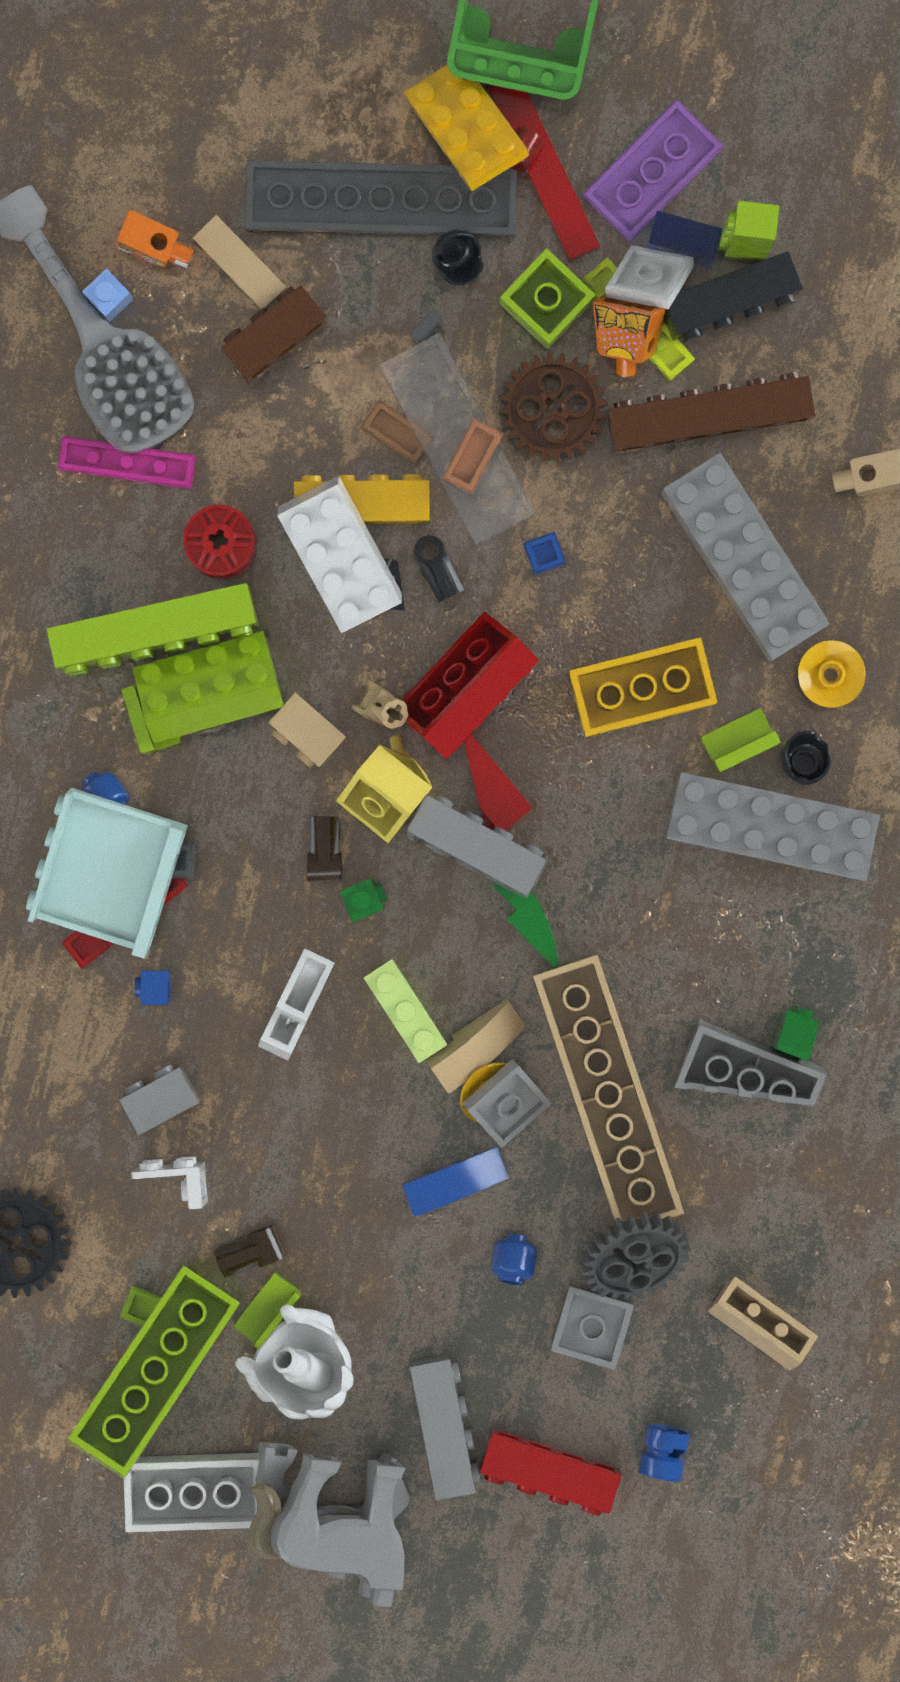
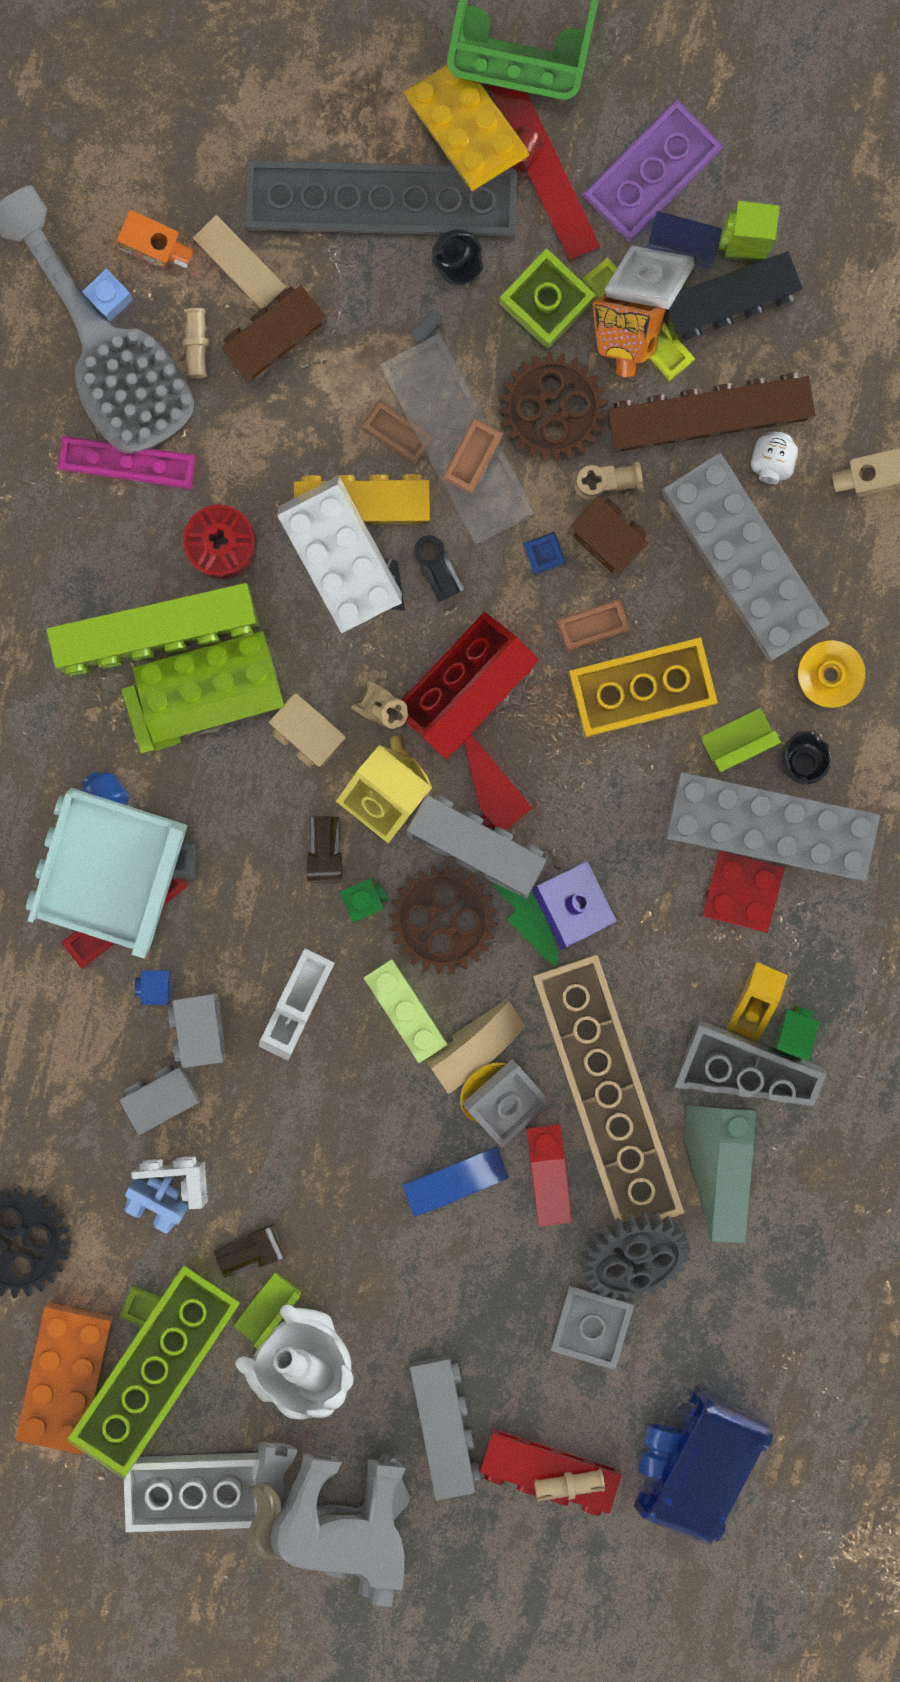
blue head [491,1234,537,1285] -> none
tan brick [707,1277,819,1371] -> none
none -> orange brick [15,1302,115,1455]
none -> light blue hips [124,1176,189,1233]
none -> light grey brick [168,992,227,1068]
none -> tan pin [182,308,209,379]
none -> reddish brown gear [388,865,498,974]
none -> red slope [526,1122,572,1227]
none -> plate [532,861,617,949]
none -> tan pin [534,1469,605,1502]
none -> nougat tile [556,599,631,653]
none -> reddish brown brick [568,496,648,578]
none -> tan connector [574,461,643,501]
none -> clear blue windscreen [633,1386,773,1545]
none -> sand green wedge [683,1104,756,1243]
none -> red plate [702,851,785,933]
none -> yellow slope [726,962,788,1042]
none -> white head [751,431,798,484]

